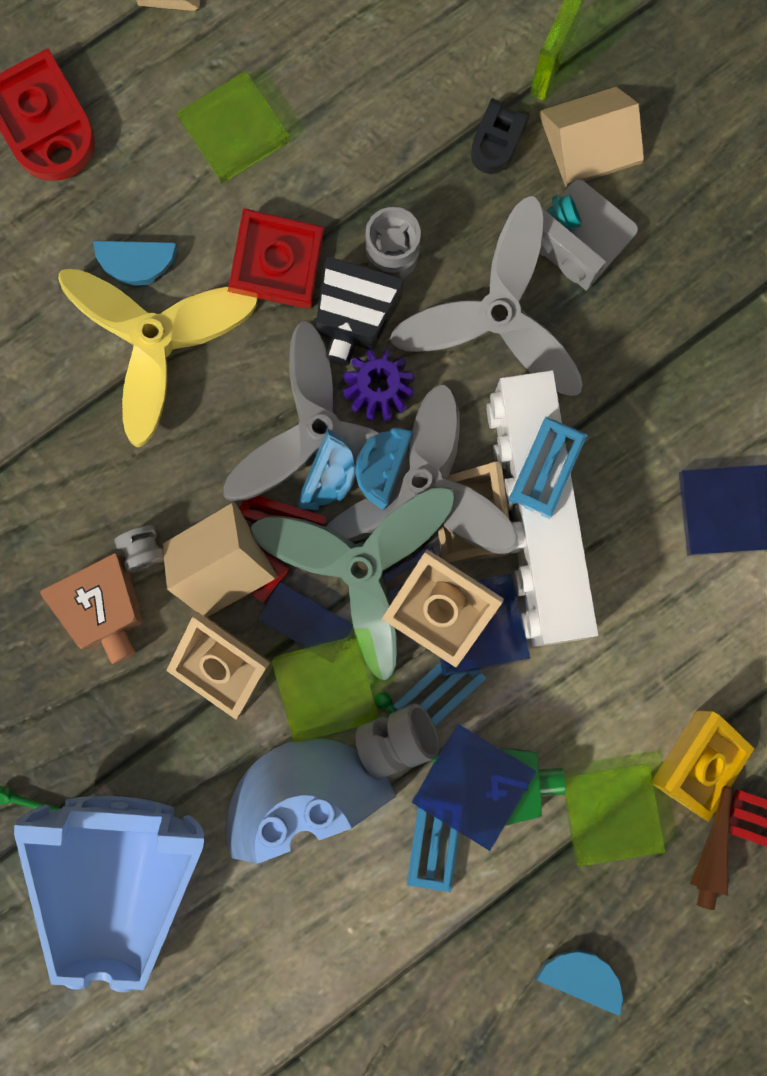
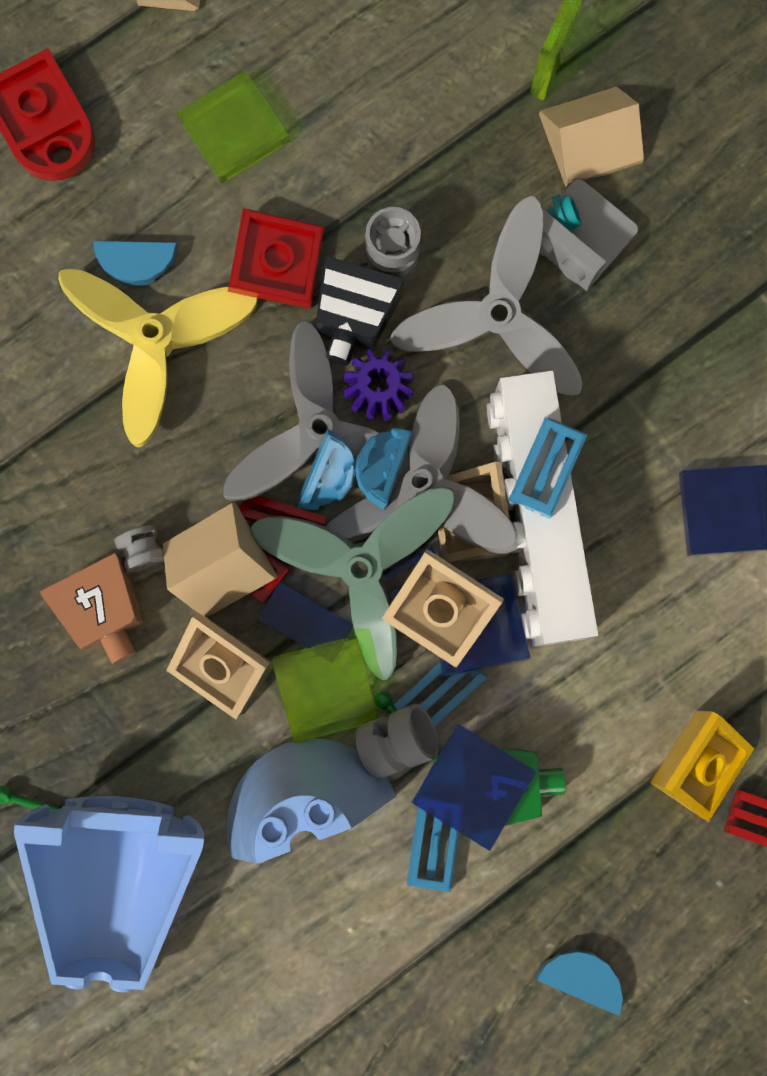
black plate [471,98,530,174] -> none
clear neon green tile [564,763,665,867] -> none
reddish brown piece [690,785,732,910] -> none

